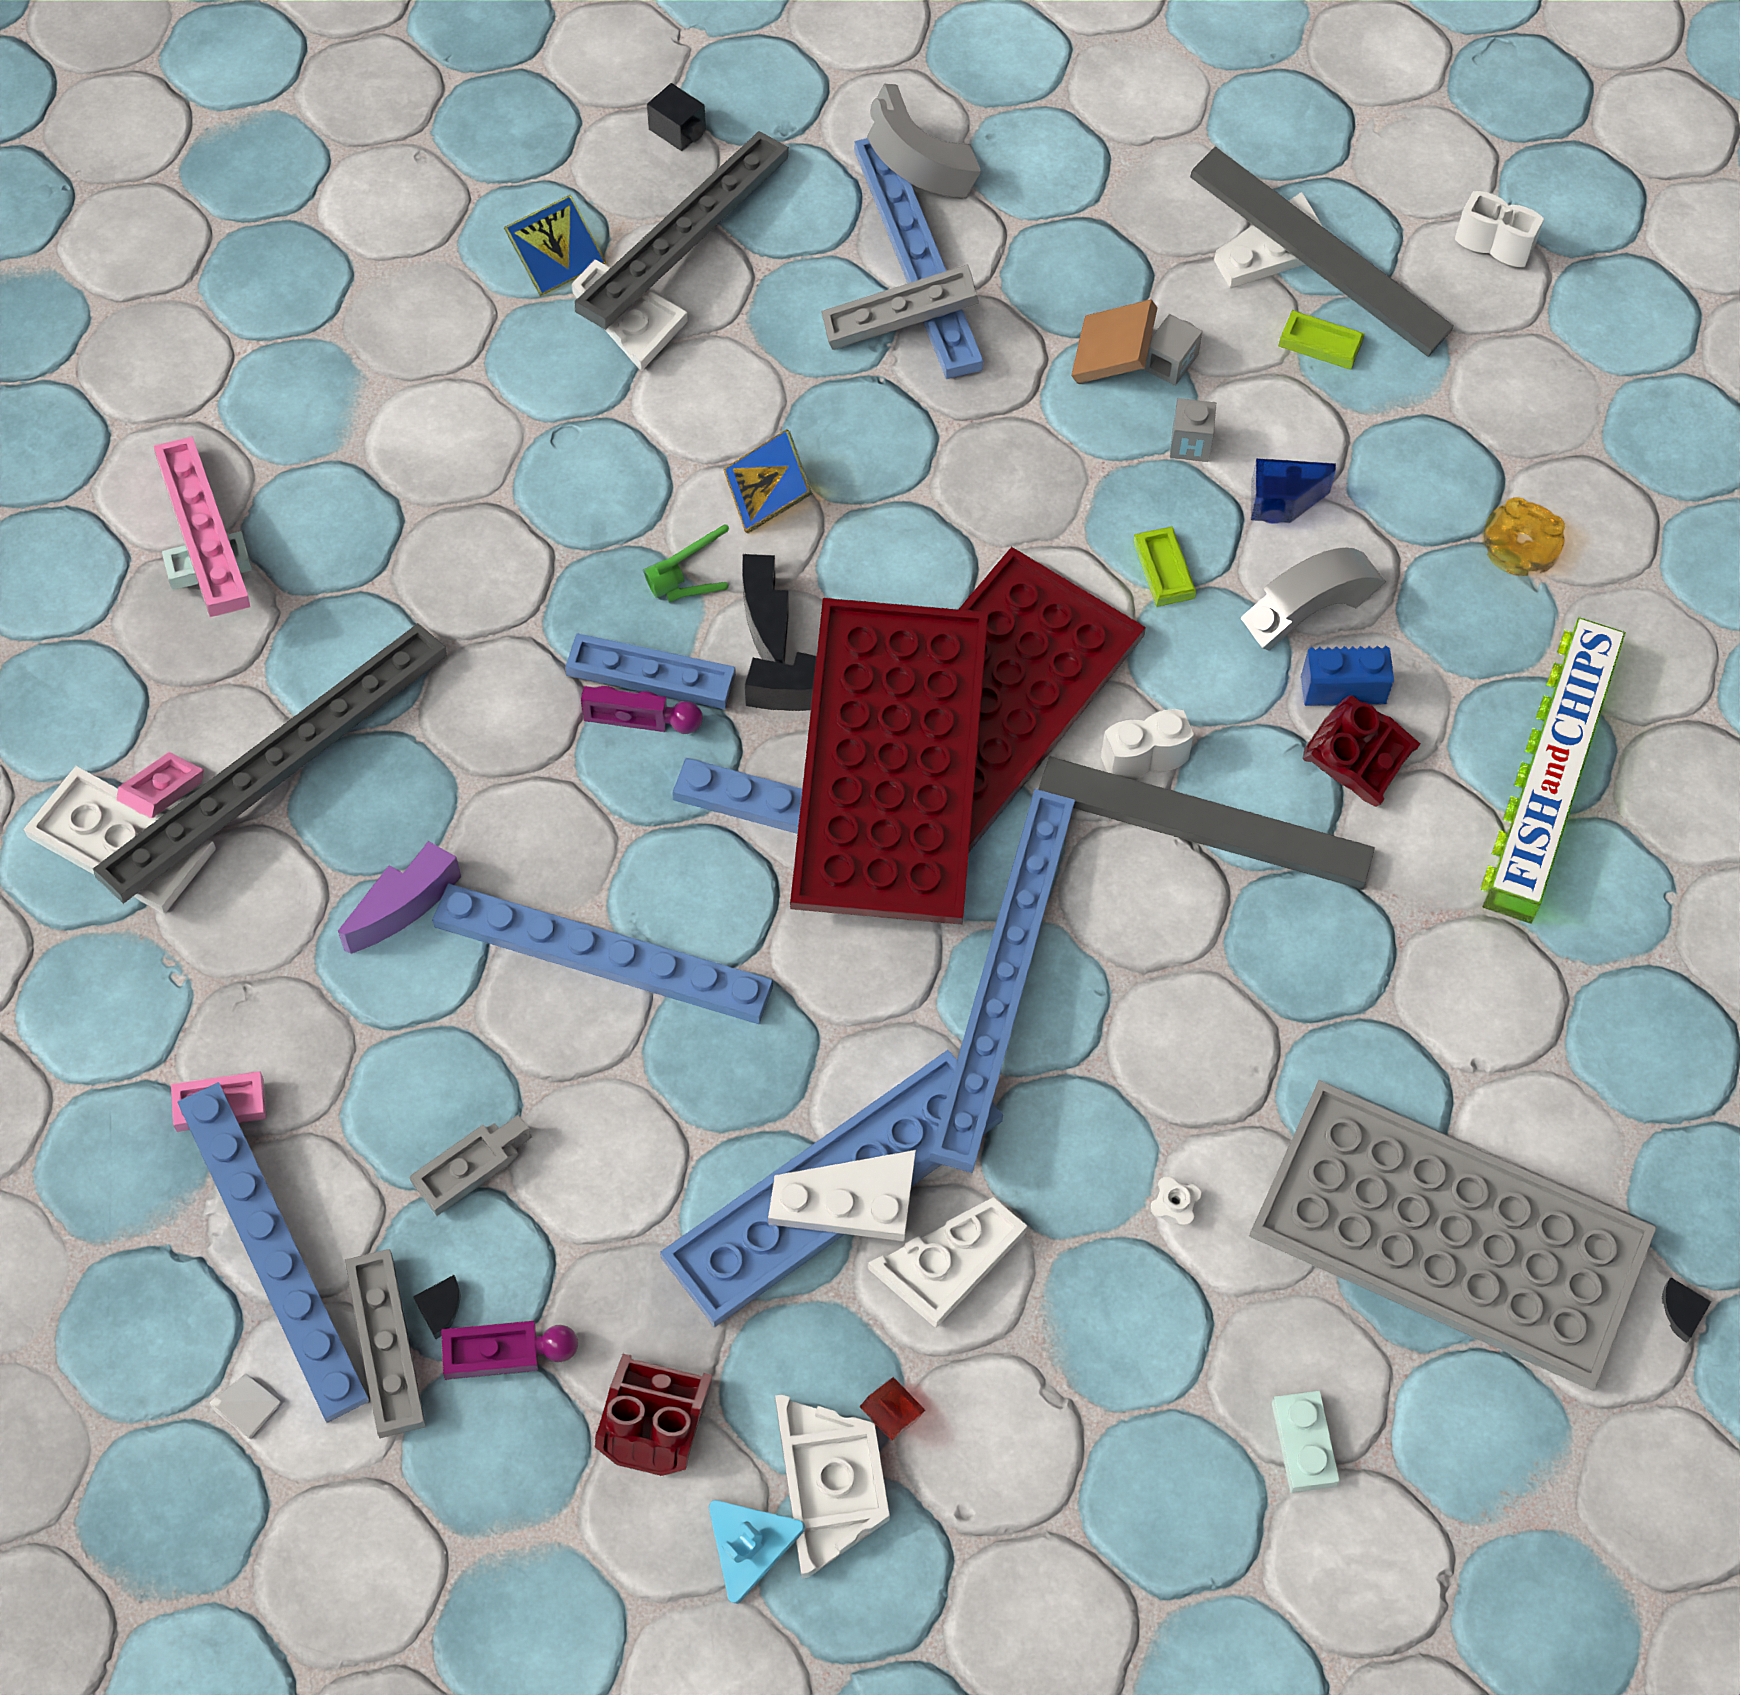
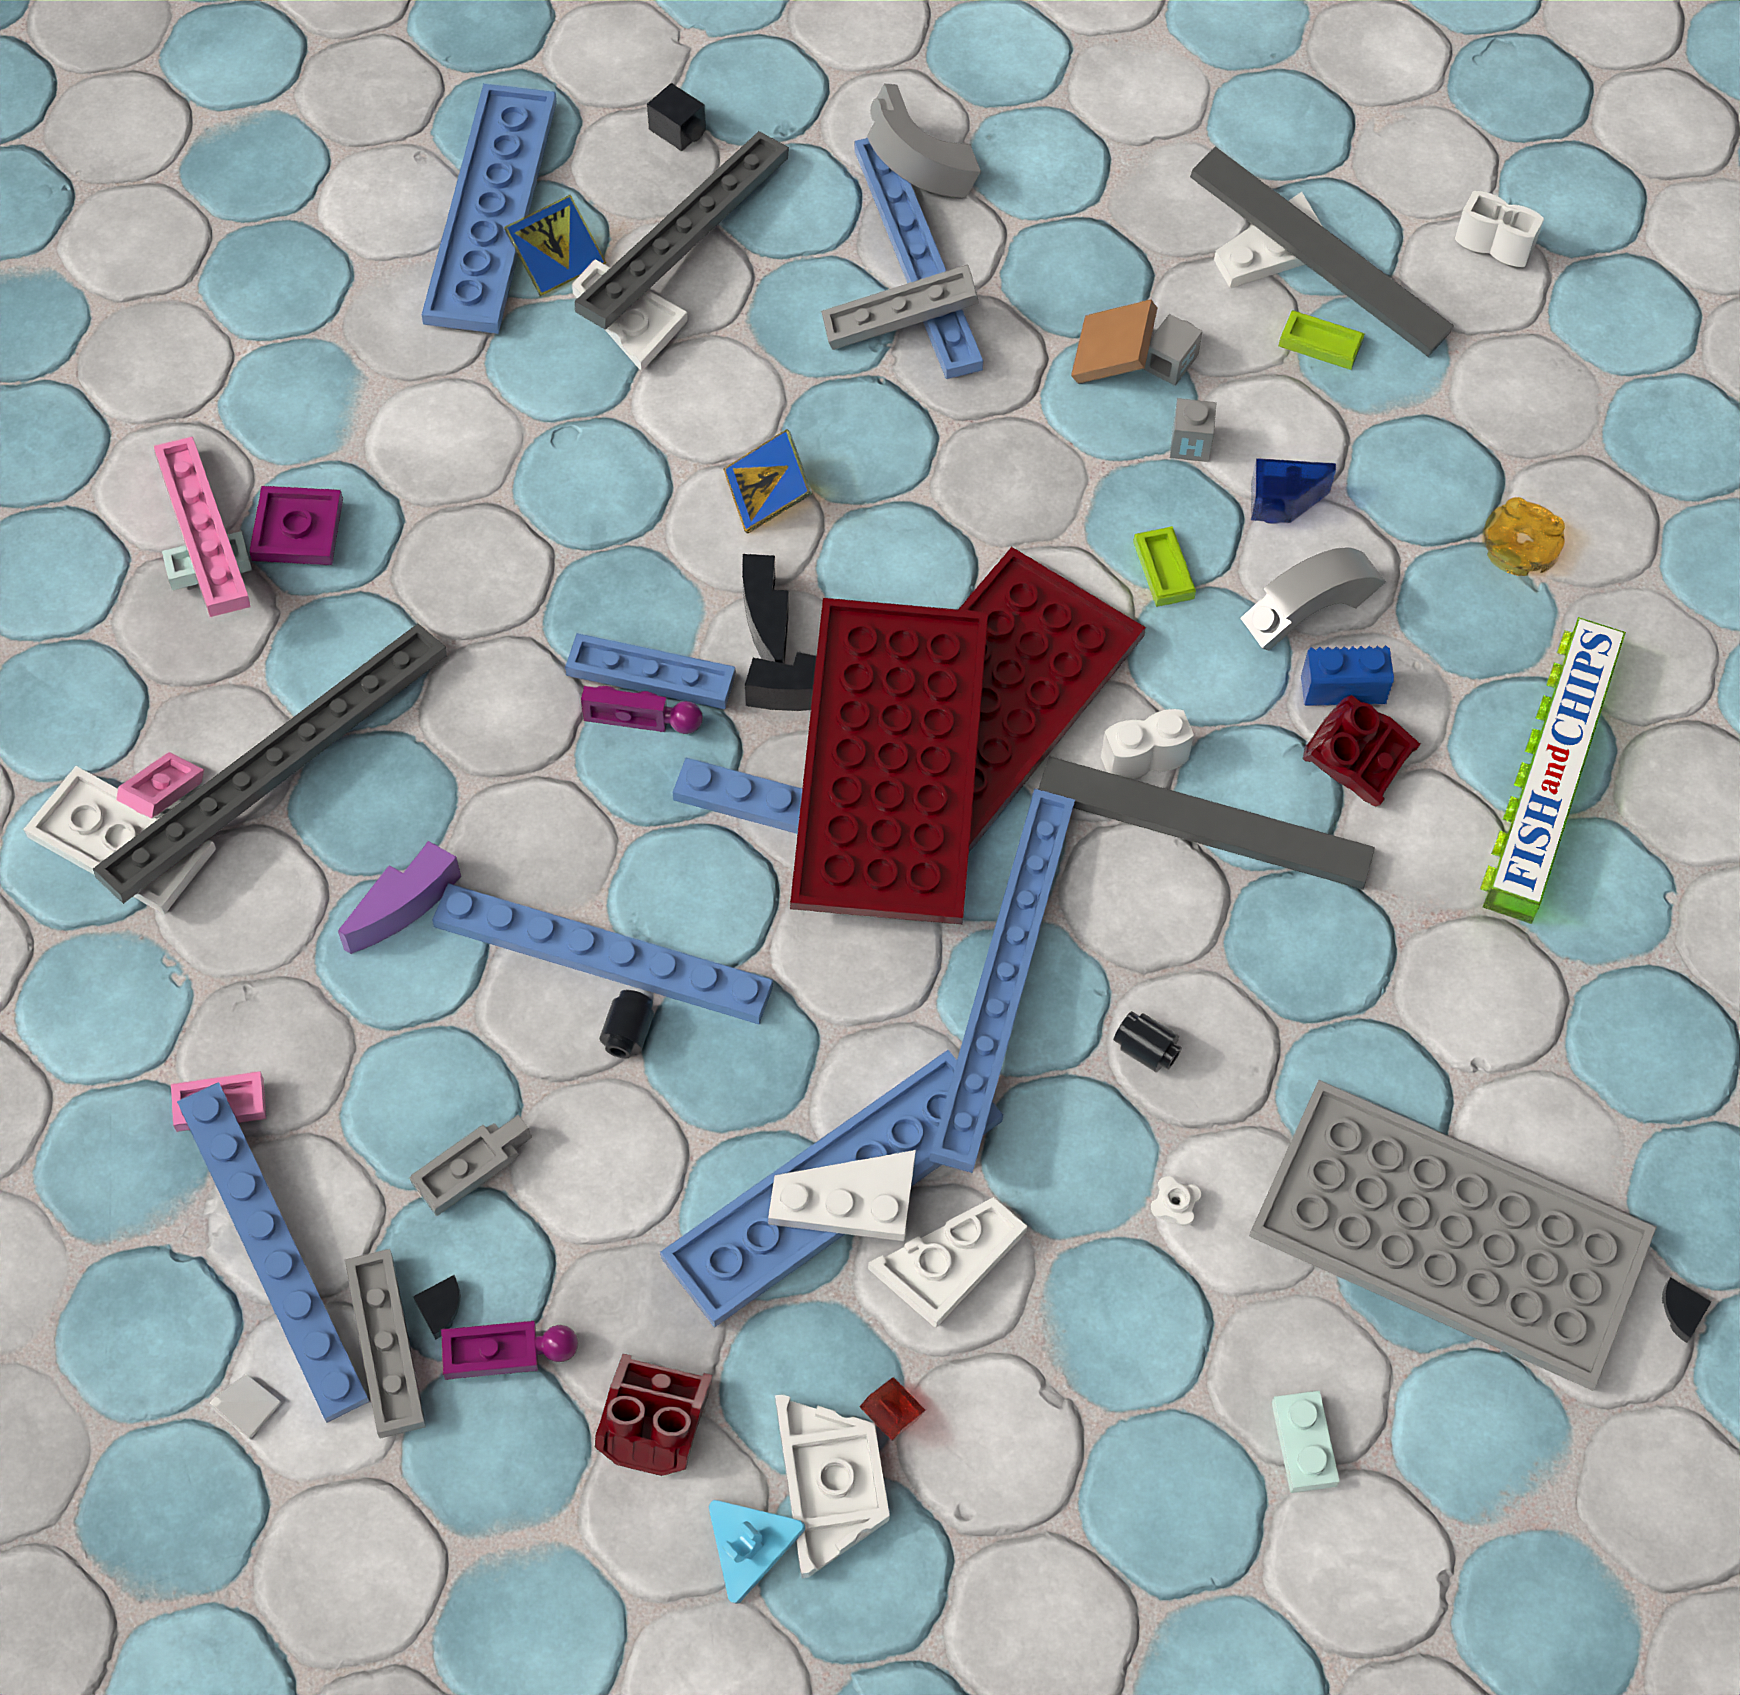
bright green plant [643,524,729,603] -> none
none -> magenta plate [249,486,343,565]
none -> medium blue plate [421,83,557,334]
none -> black brick [599,990,654,1059]
none -> black brick [1113,1011,1182,1072]

